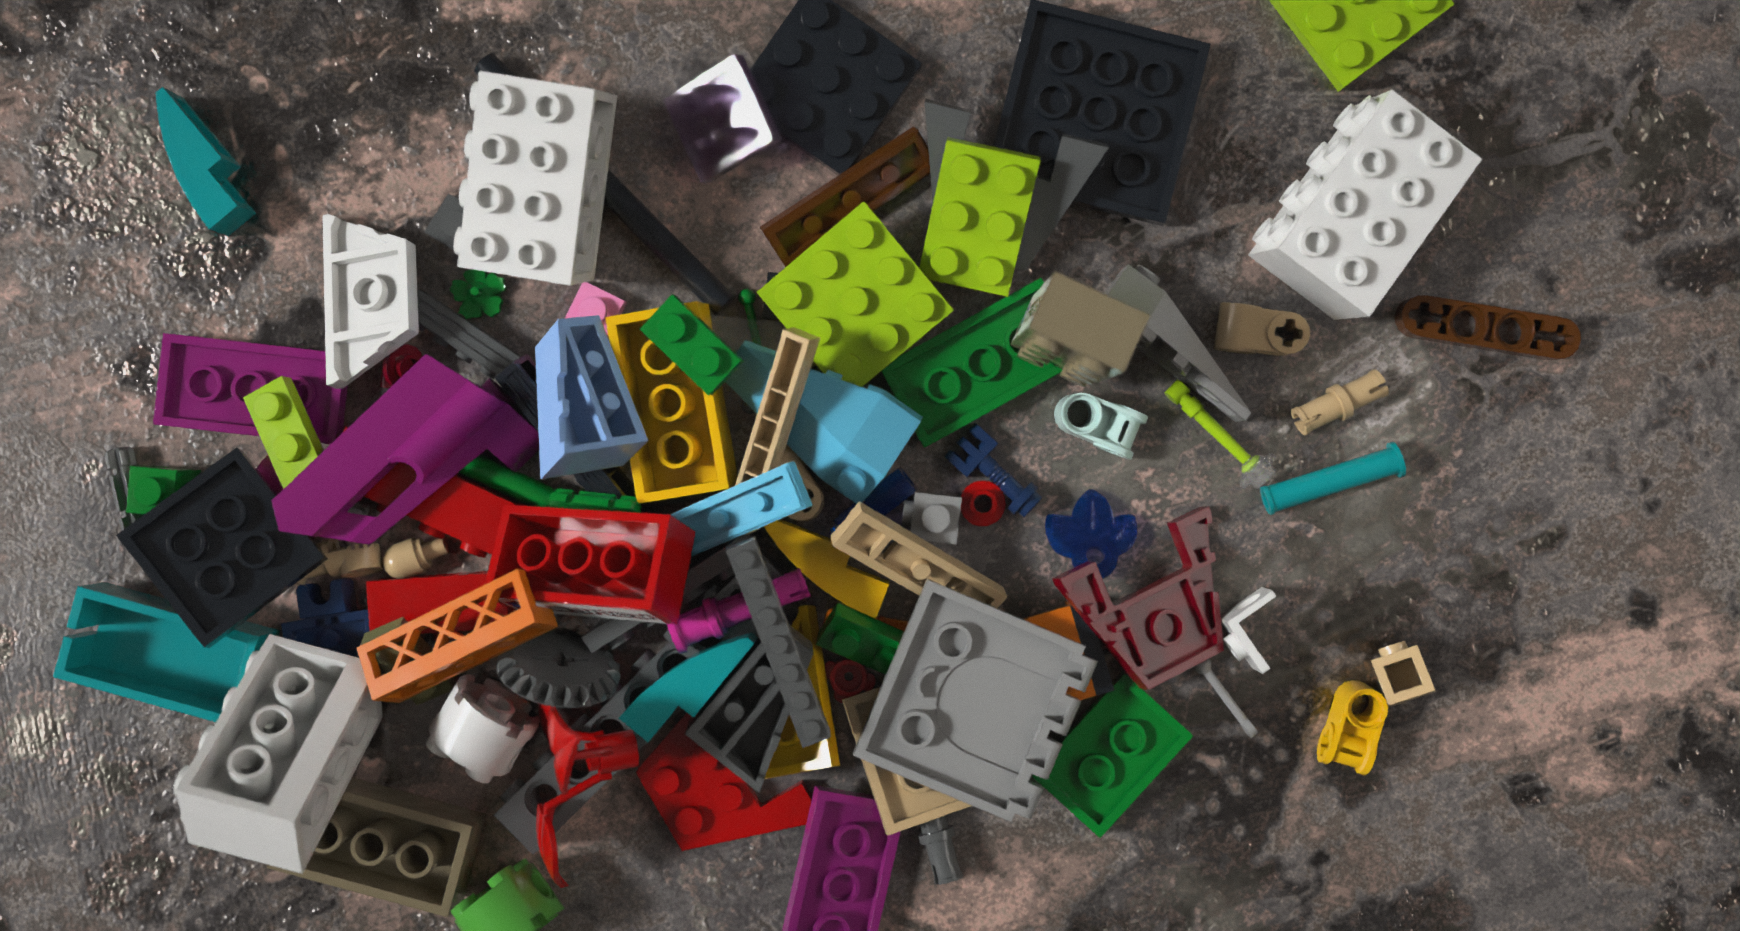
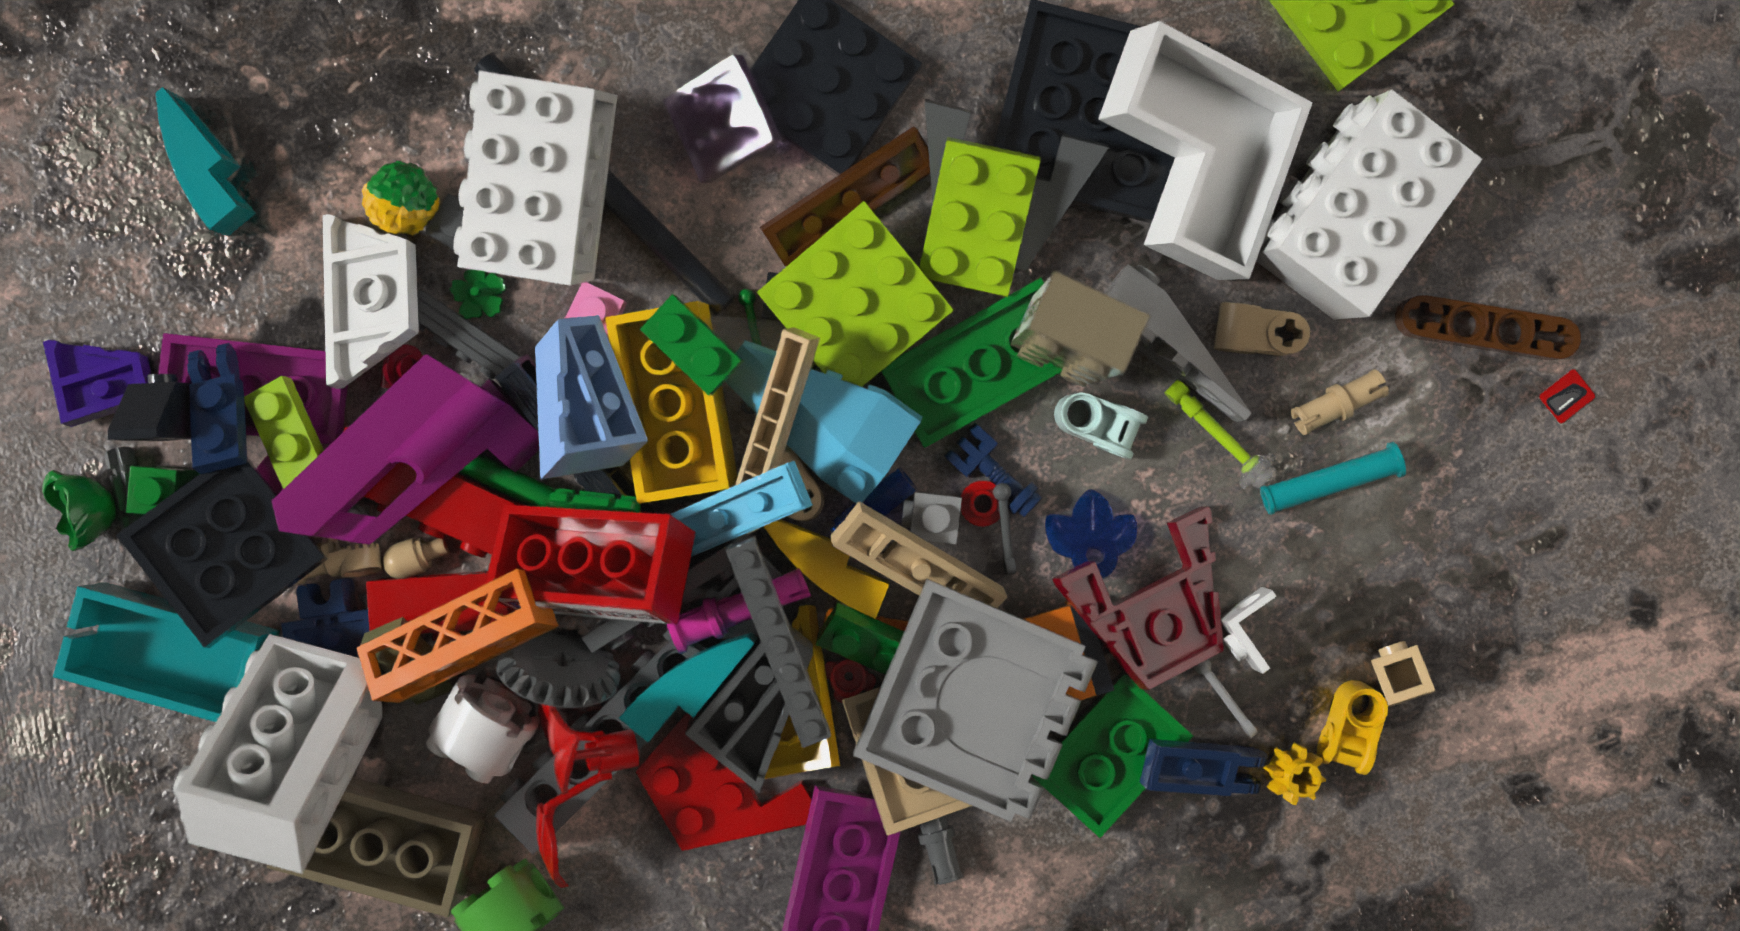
none -> green hair [42,470,116,551]
none -> dark purple wing [43,340,152,427]
none -> black slope [107,374,191,442]
none -> dark blue hinge [187,343,248,474]
none -> piece [362,161,439,236]
none -> dark grey hinge [993,483,1016,576]
none -> white piece [1098,21,1313,280]
none -> dark blue hinge [1140,739,1268,796]
none -> yellow gear [1263,743,1326,805]
none -> sticker [1539,369,1595,423]

